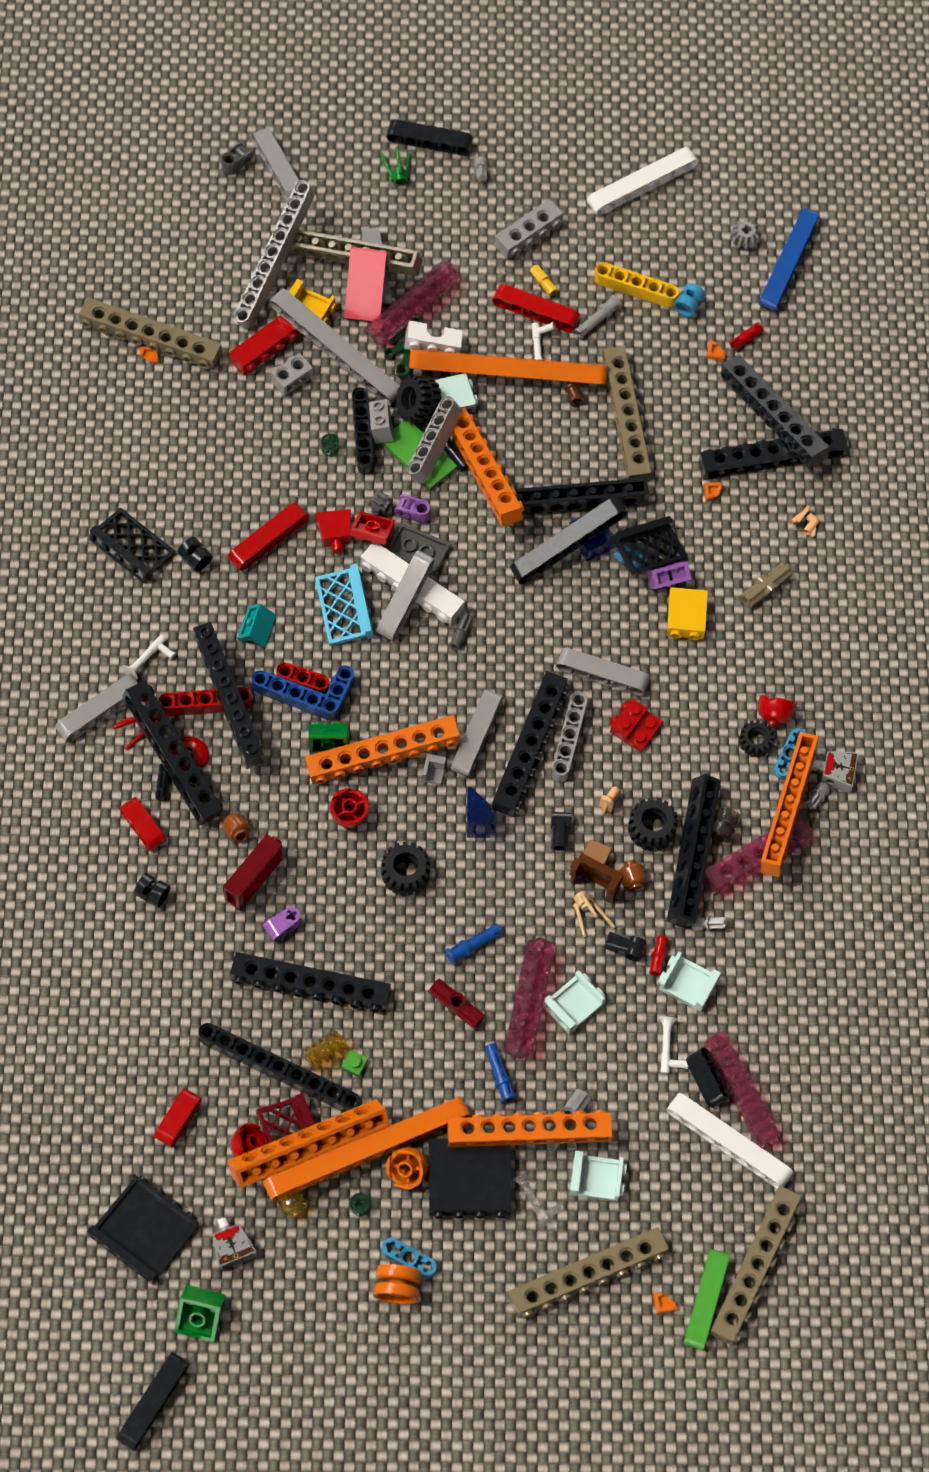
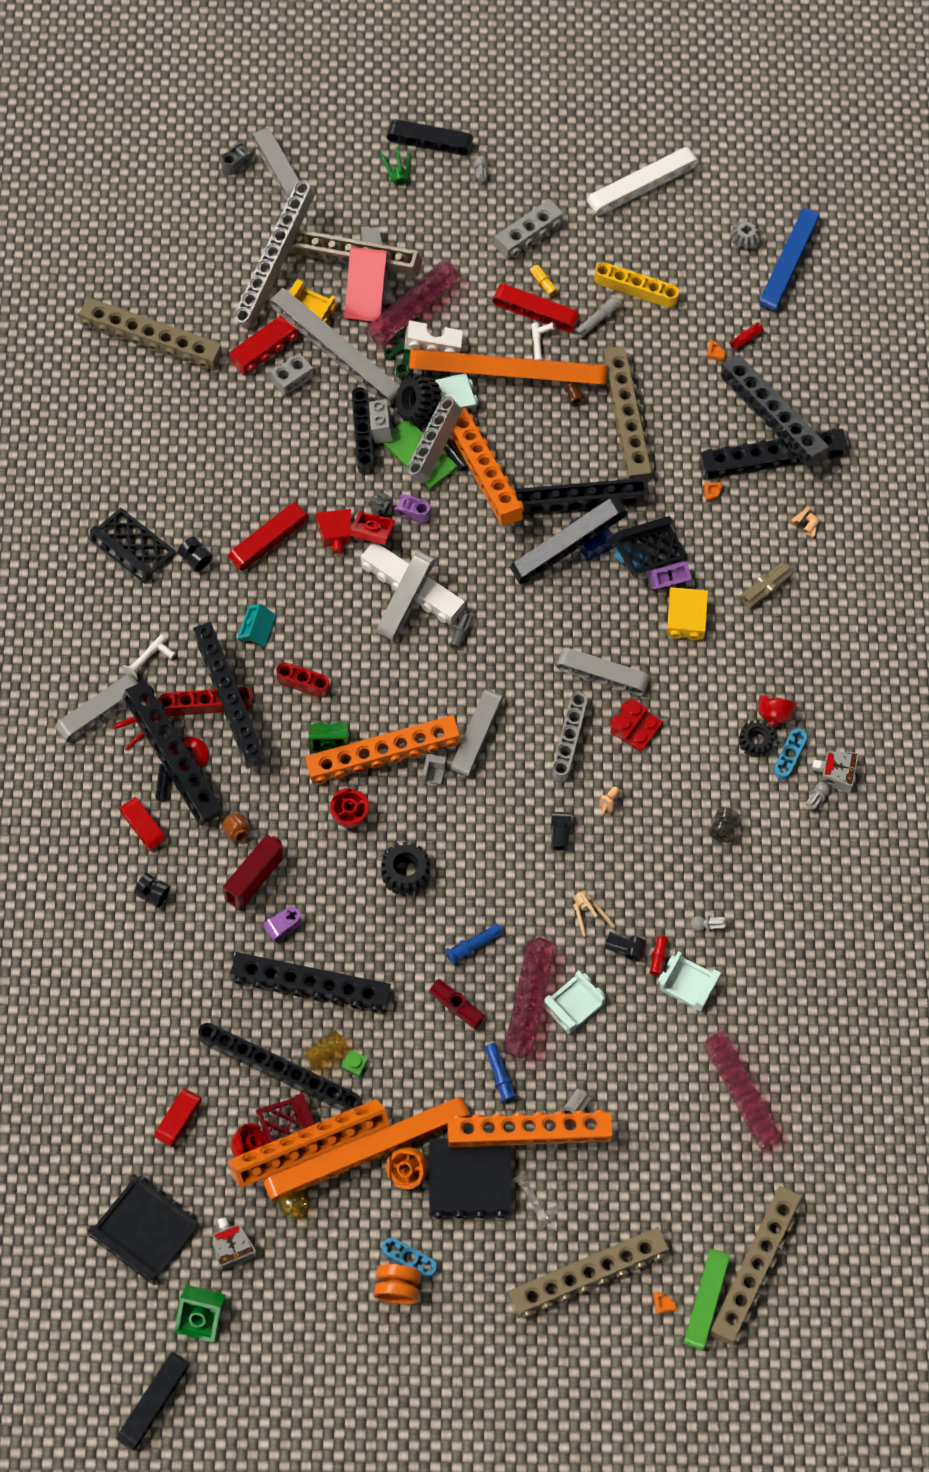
orange tile [139,346,159,363] -> none
blue beam [252,665,354,721] -> none
medium azure fence [315,564,375,646] -> none
clear green wheel [321,434,339,457] -> none
clear green wheel [350,1192,371,1216] -> none
dark grey tile [387,523,451,577] -> none
clear blue slope [467,787,495,838] -> none
black brick [492,671,569,817] -> none
reddish brown panel [569,853,623,904] -> none
light aqua panel [569,1151,627,1202] -> none
medium nougat panel [583,840,611,865] -> none
dark orange head [619,860,647,890] -> none
black tyre [628,797,678,851] -> none
white piece [657,1017,688,1074] -> none
white beam [666,1093,793,1189] -> none
black brick [667,774,721,928] -> none
dark azure wheel [674,283,706,317] -> none
black beam [686,1047,730,1108] -> none
clear pink brick [704,814,814,895] -> none
orange brick [761,732,819,877] -> none

